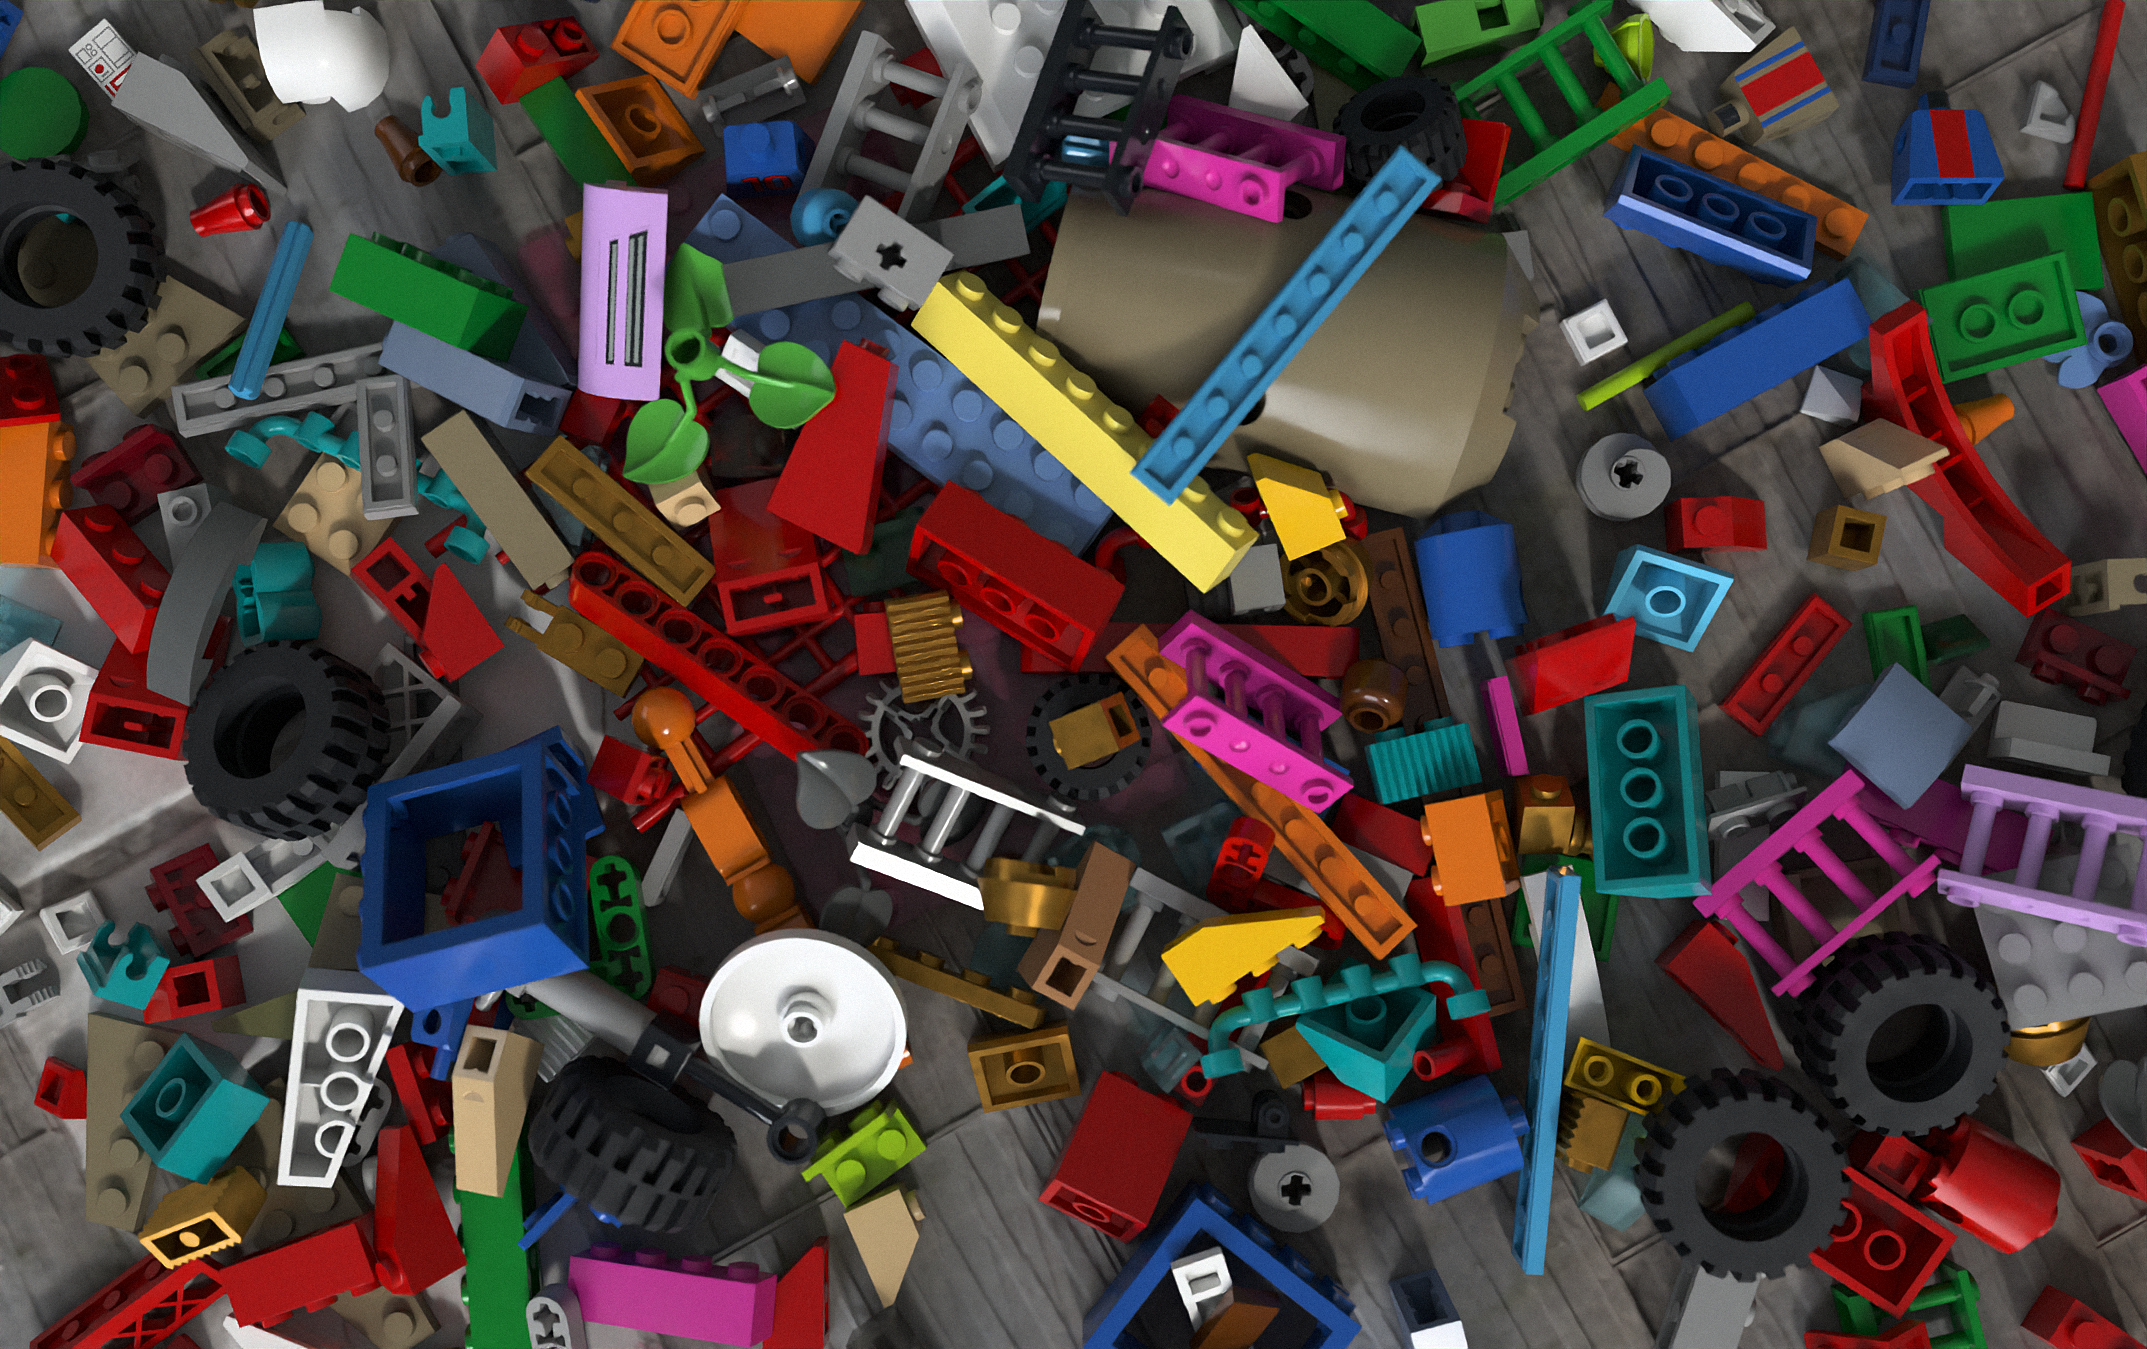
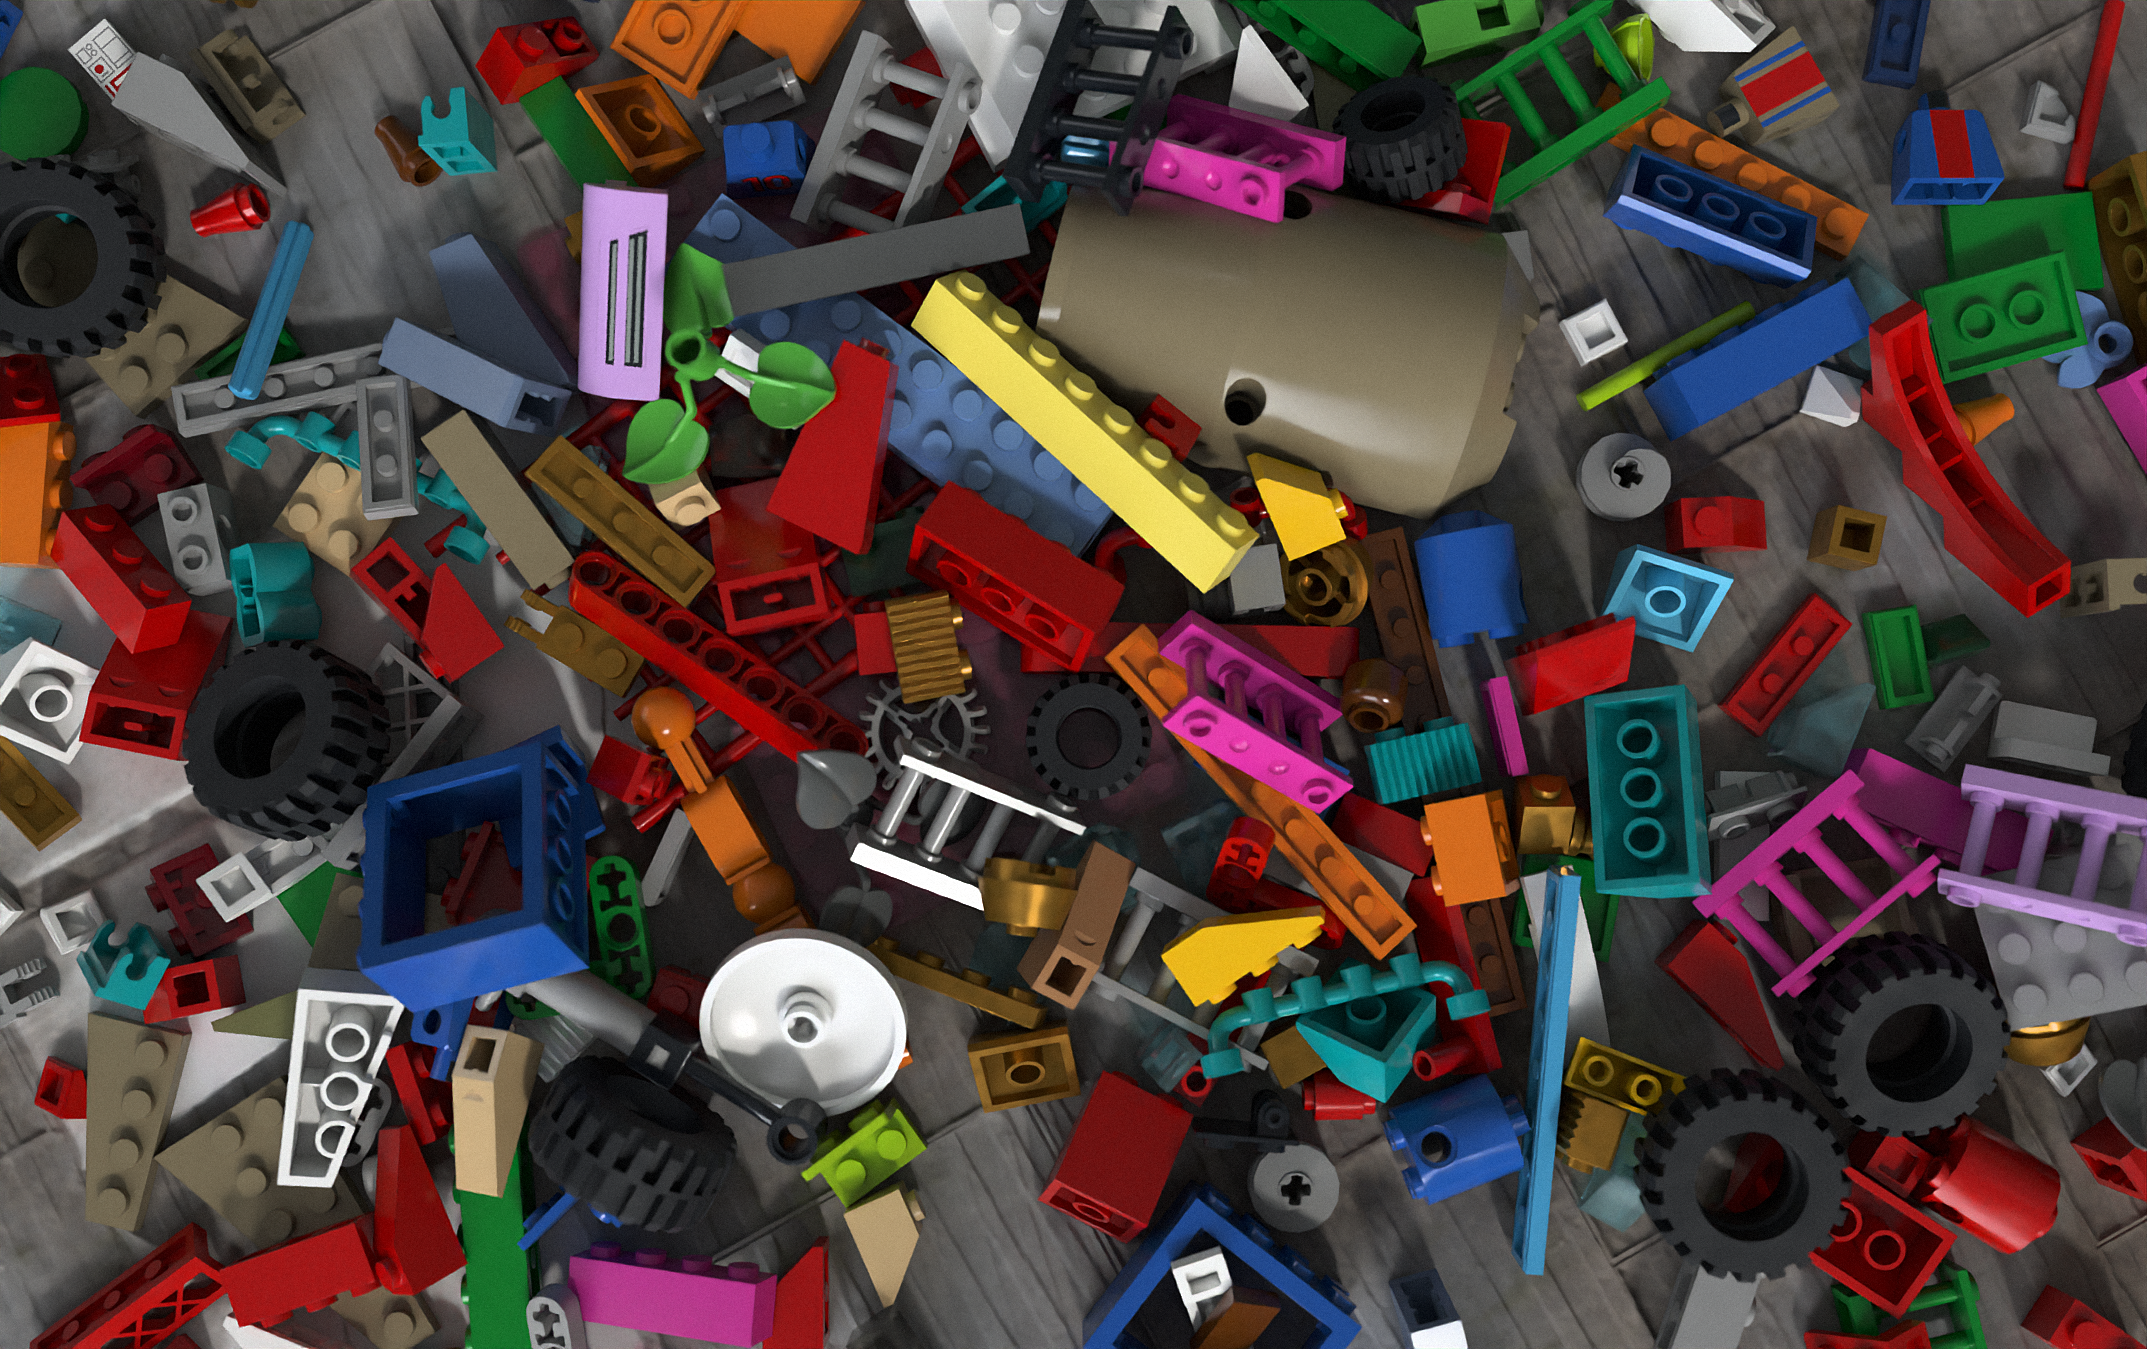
teal brick [119,1032,271,1185] -> none
pearl gold brick [138,1166,268,1269] -> none
dark grey slope [147,501,268,707] -> none
white brick [253,0,390,112] -> none
green brick [328,231,529,362] -> none
red tile [558,387,628,450] -> none
dark azure head [790,187,858,247] -> none
light grey brick [827,195,954,312] -> none
pearl gold brick [1049,692,1141,770] -> none
dark azure tile [1129,145,1442,507] -> none
tan slope [1819,418,1949,500] -> none
sand blue slope [1827,662,1973,810] -> none
dark red bracket [2015,607,2137,707] -> none

